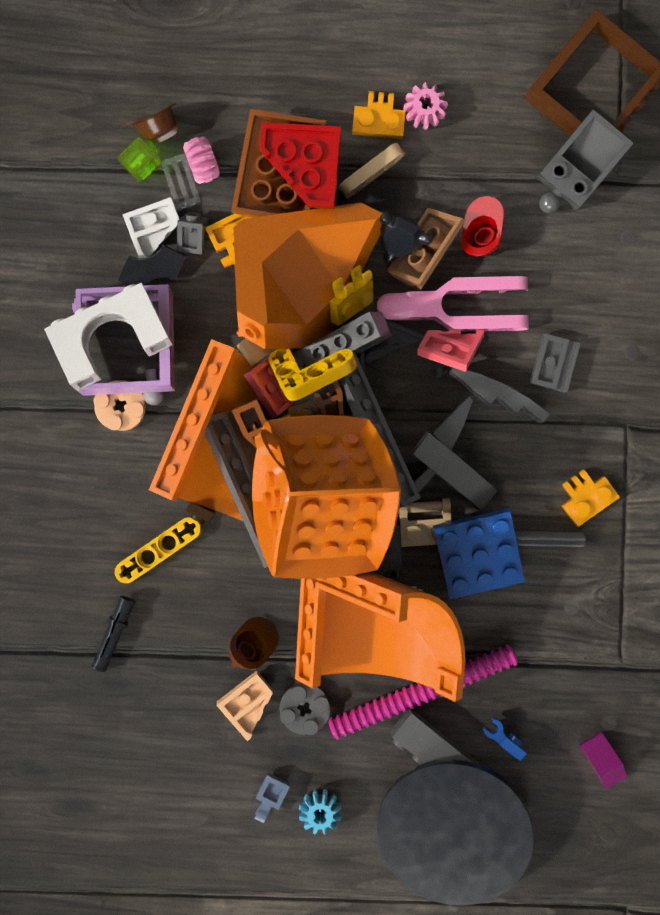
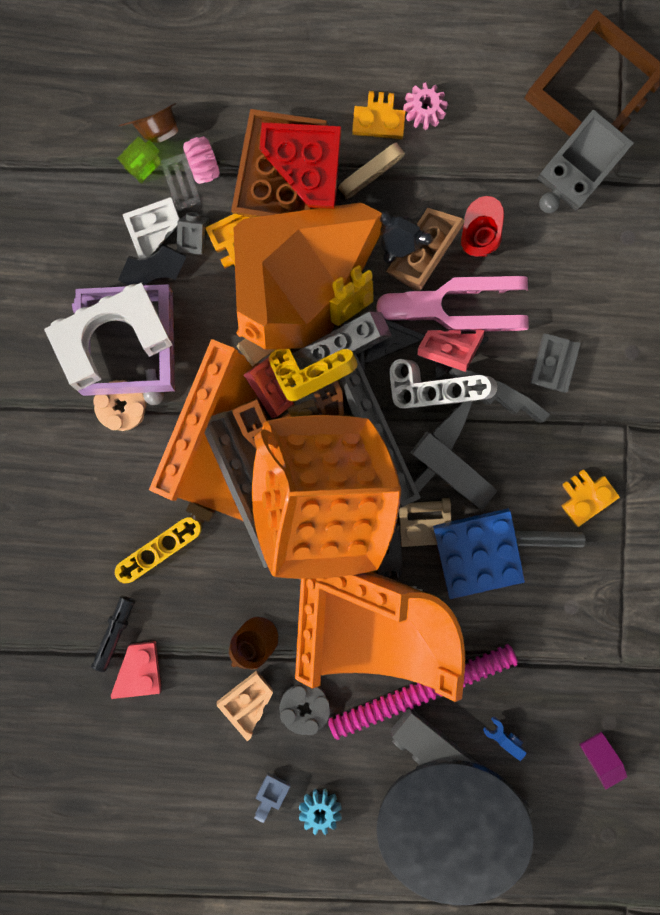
none -> coral wing [111,641,162,699]
none -> white beam [390,359,497,408]

